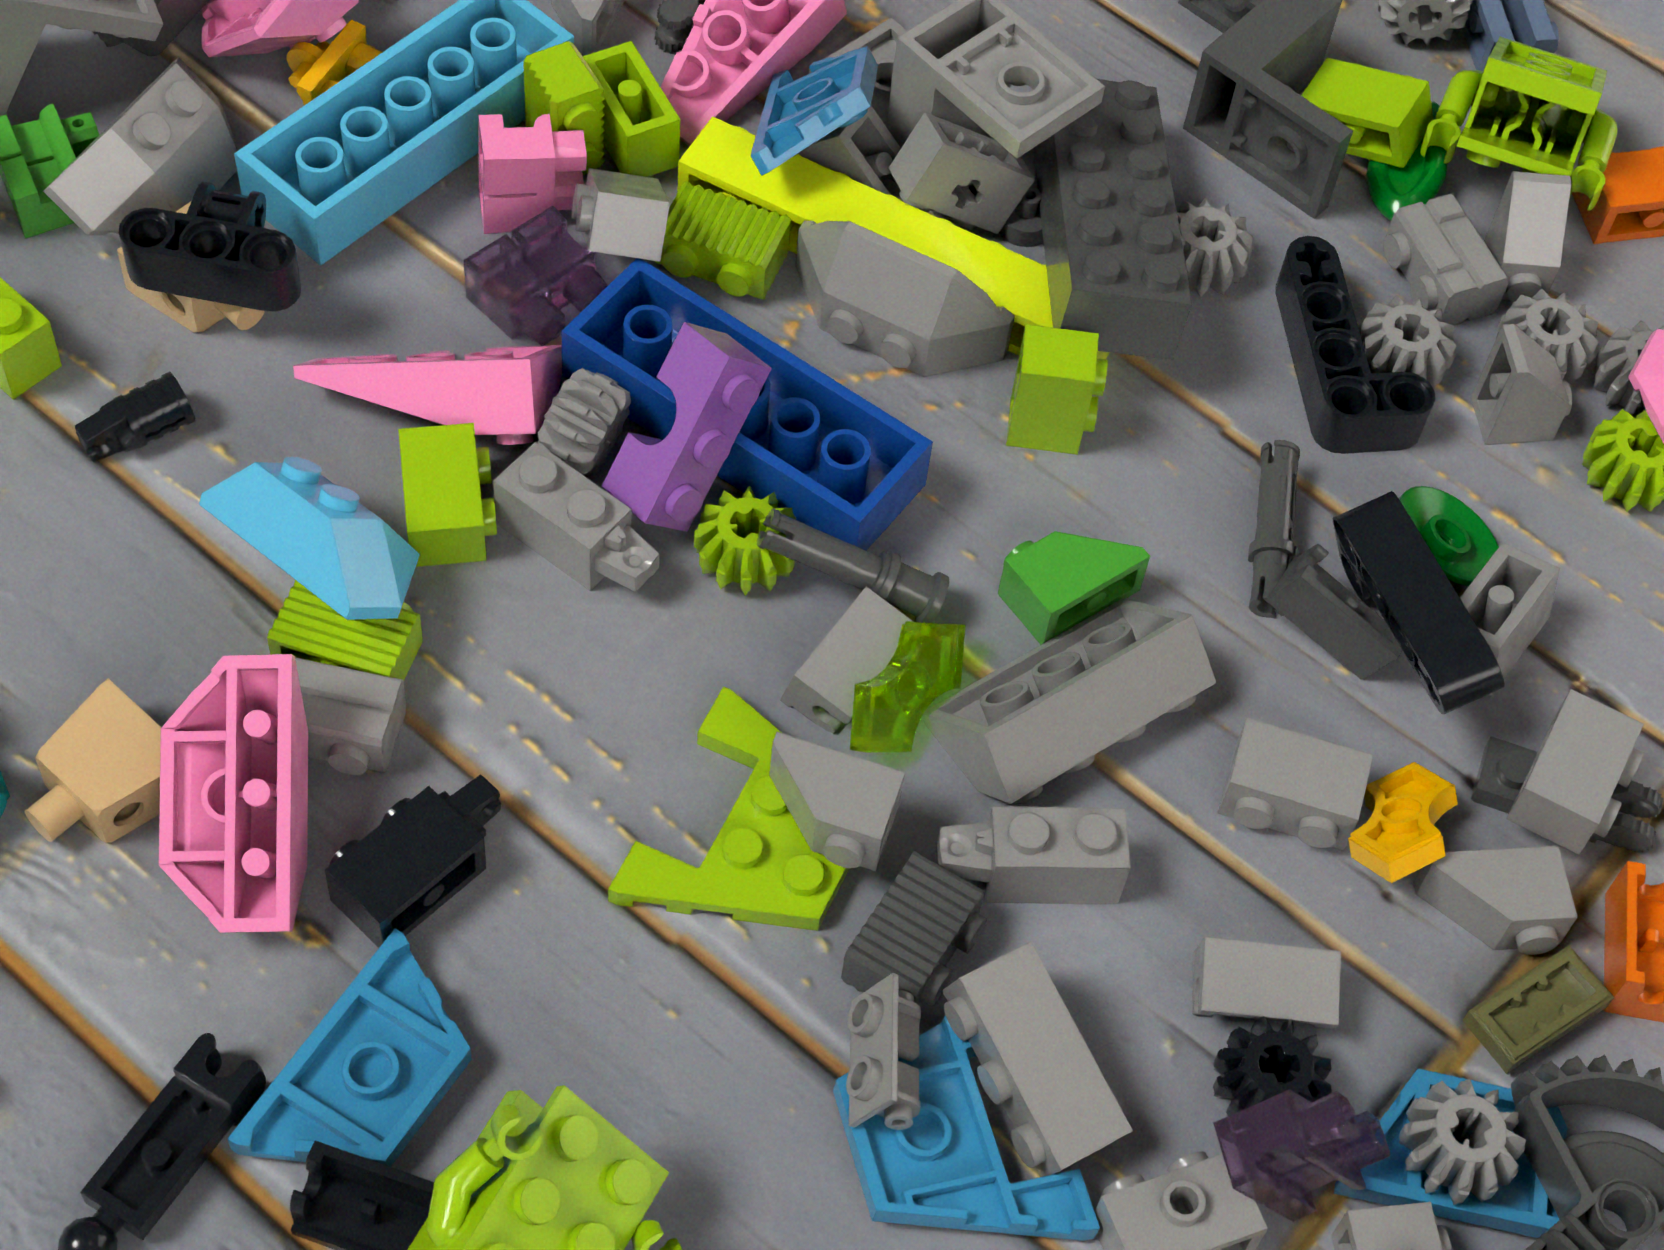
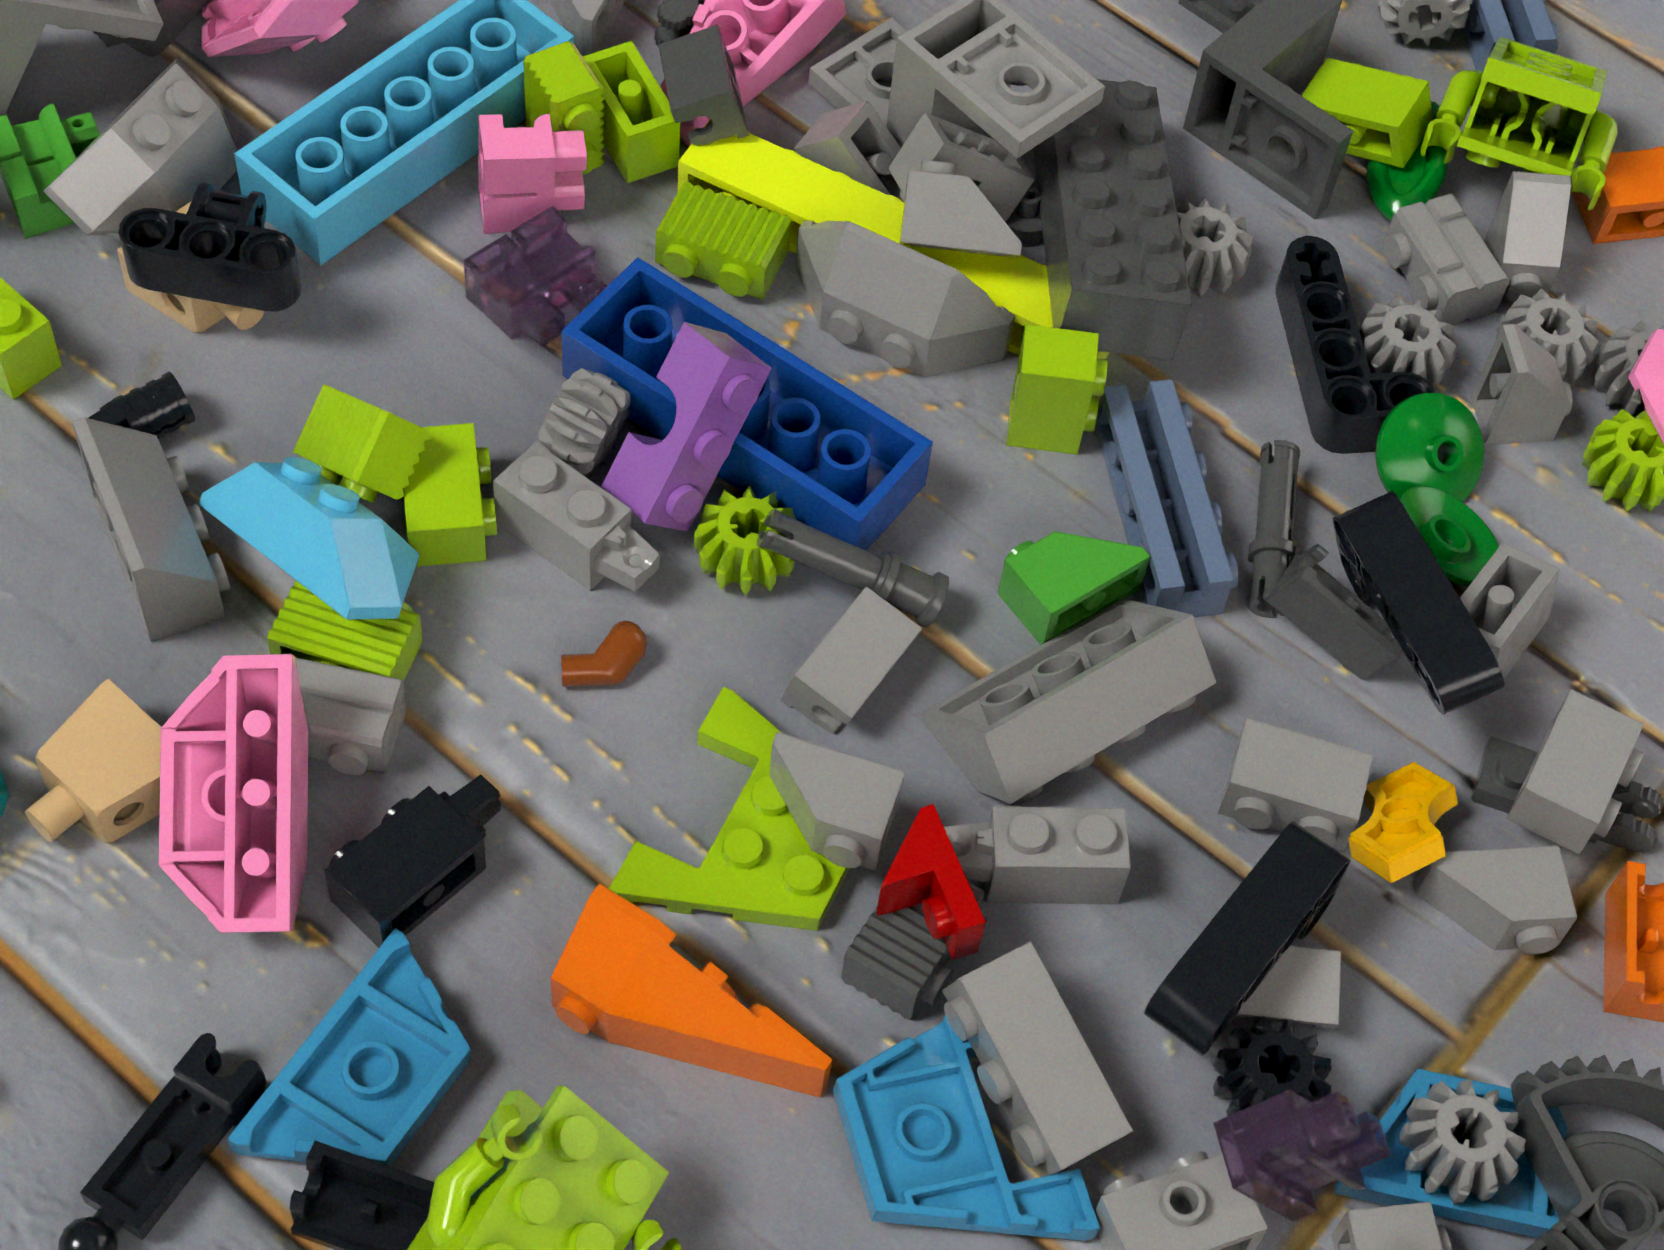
yellow hips [286,19,382,105] -> none
bright pink wedge [293,345,562,445] -> none
light grey hinge [572,168,670,262] -> none
dark azure wing [750,46,878,176] -> none
light grey hinge [846,973,921,1130] -> none
clear neon green tile [850,621,966,752] -> none
olive plate [1462,945,1614,1074] -> none
none -> light grey slope [72,417,230,642]
none -> lime brick [293,384,431,503]
none -> orange wedge [551,883,833,1098]
none -> dark orange arm [561,621,647,687]
none -> dark grey hinge [658,24,749,145]
none -> red slope [876,804,986,960]
none -> light grey slope [900,160,1022,258]
none -> sand blue brick [1095,379,1238,617]
none -> black beam [1144,821,1351,1056]
none -> green dish [1375,393,1484,502]

